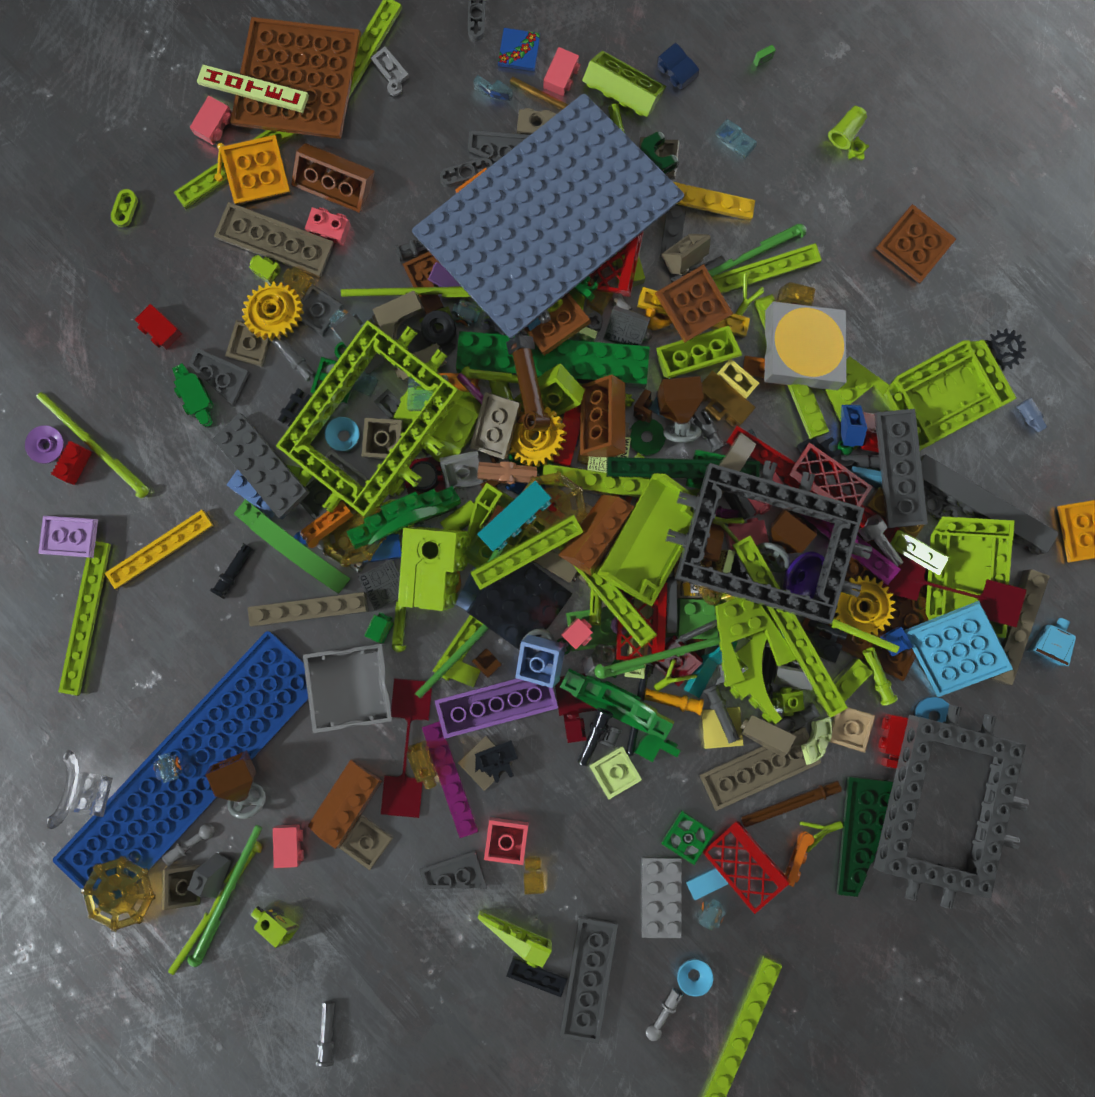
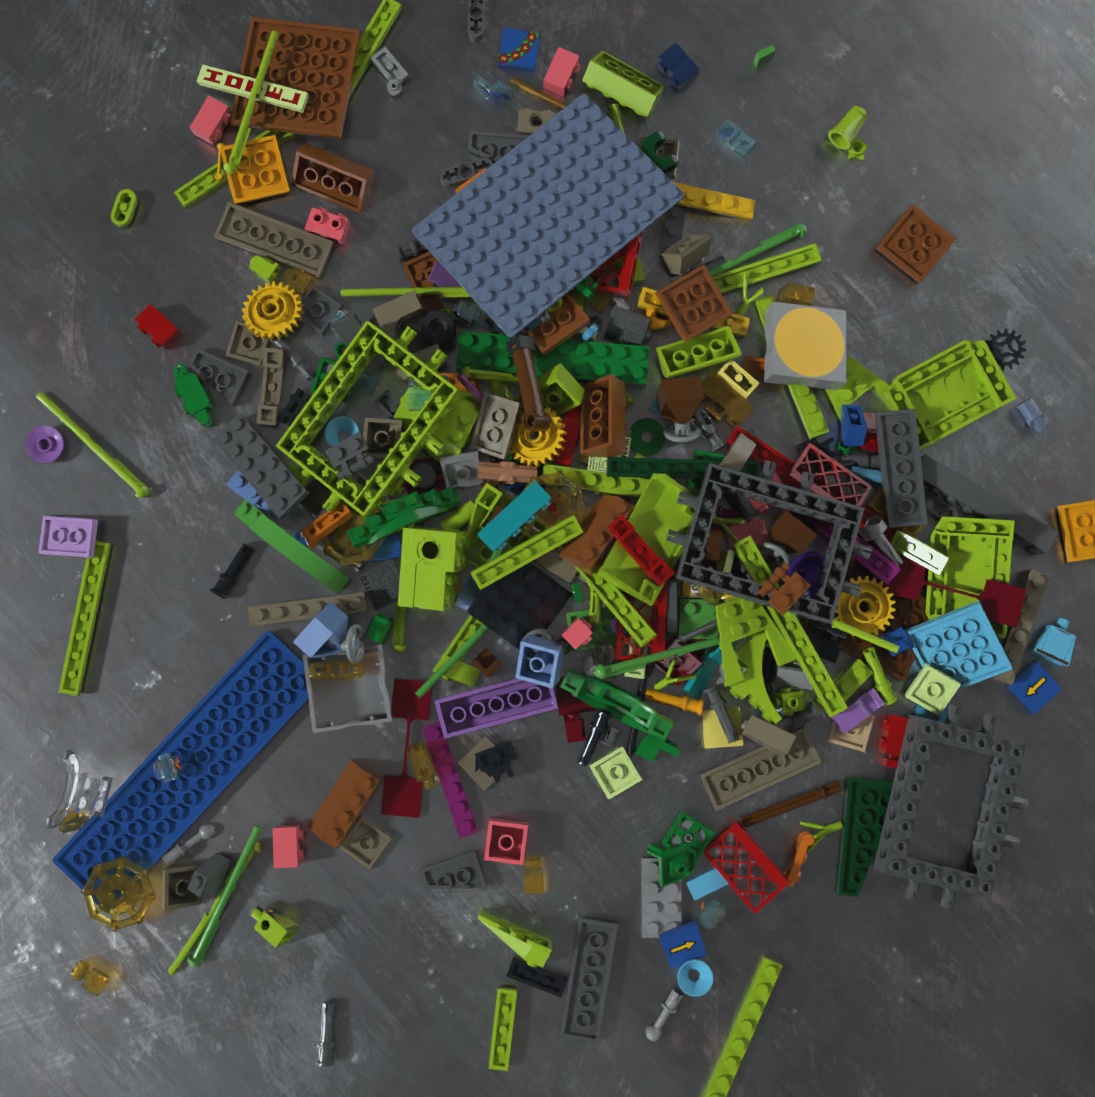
red brick [51,441,92,485] -> none
yellow plate [105,510,214,589] -> none
reddish brown piece [205,750,266,819] -> none
reddish brown bracket [633,389,653,423] -> none
yellowish green tile [801,717,832,765] -> none
none -> clear yellow tile [59,809,83,834]
none -> clear yellow plate [71,960,111,997]
none -> lime bar [223,31,279,174]
none -> dark tan slope [256,347,284,426]
none -> medium blue piece [293,601,365,663]
none -> clear yellow beam [308,661,365,680]
none -> dark grey plate [325,432,374,480]
none -> lime plate [488,986,517,1071]
none -> green tile [571,583,583,603]
none -> dark azure tile [581,323,599,341]
none -> red slope [607,514,675,586]
none -> green piece [647,843,696,887]
none -> blue tile [658,920,707,969]
none -> dark orange plate [758,562,810,615]
none -> medium lavender piece [831,688,884,733]
none -> yellowish green plate [904,663,961,716]
none -> blue tile [1006,660,1062,715]

